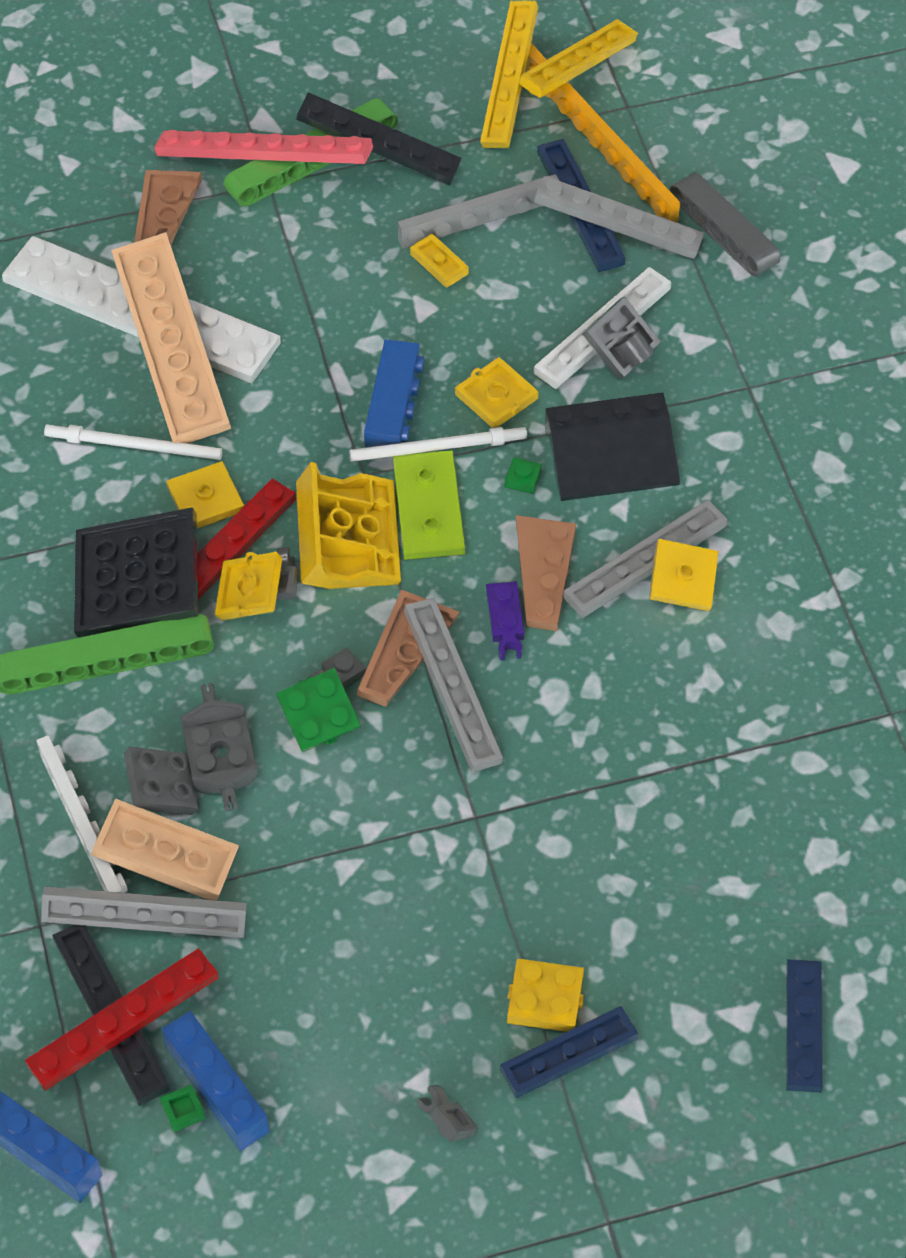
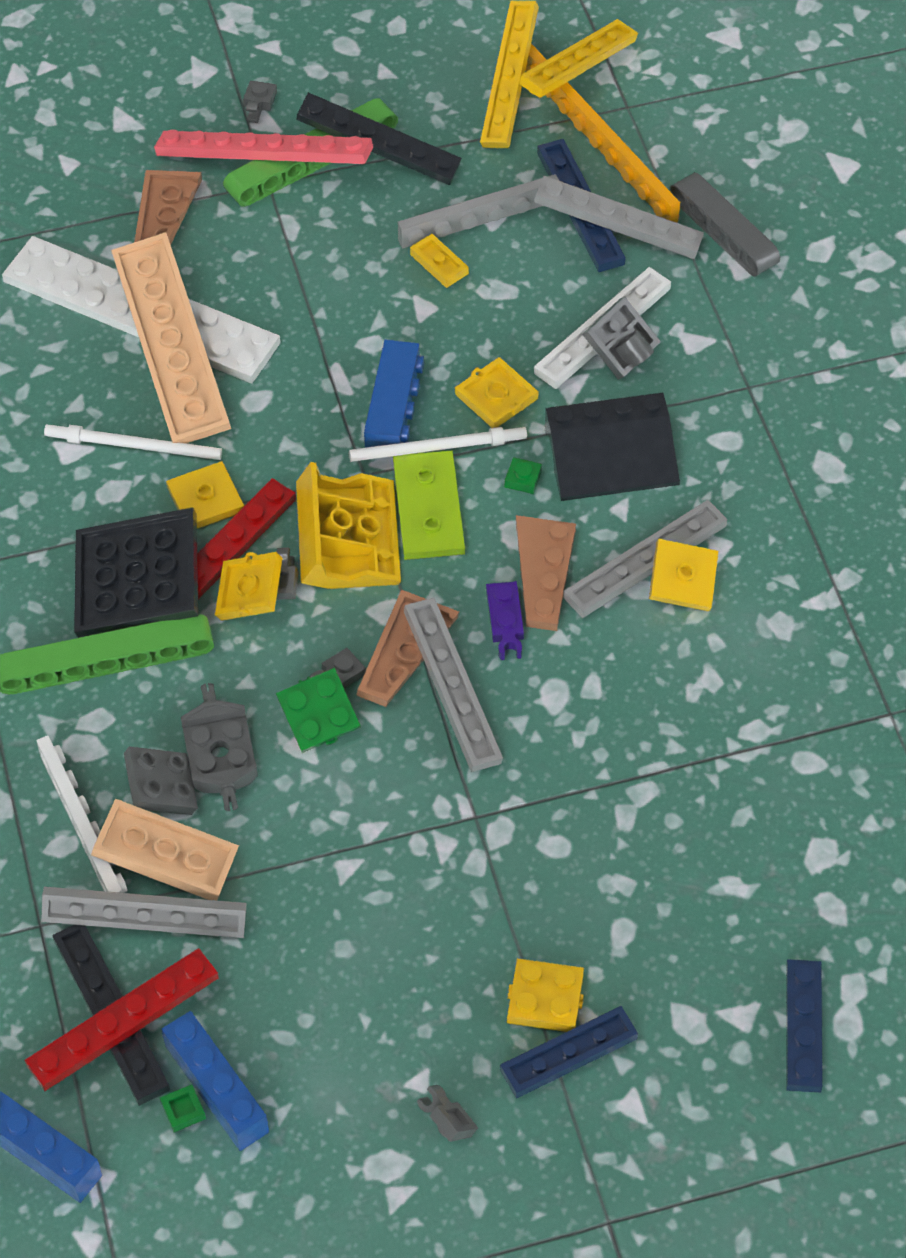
none -> dark grey plate [243,80,277,123]

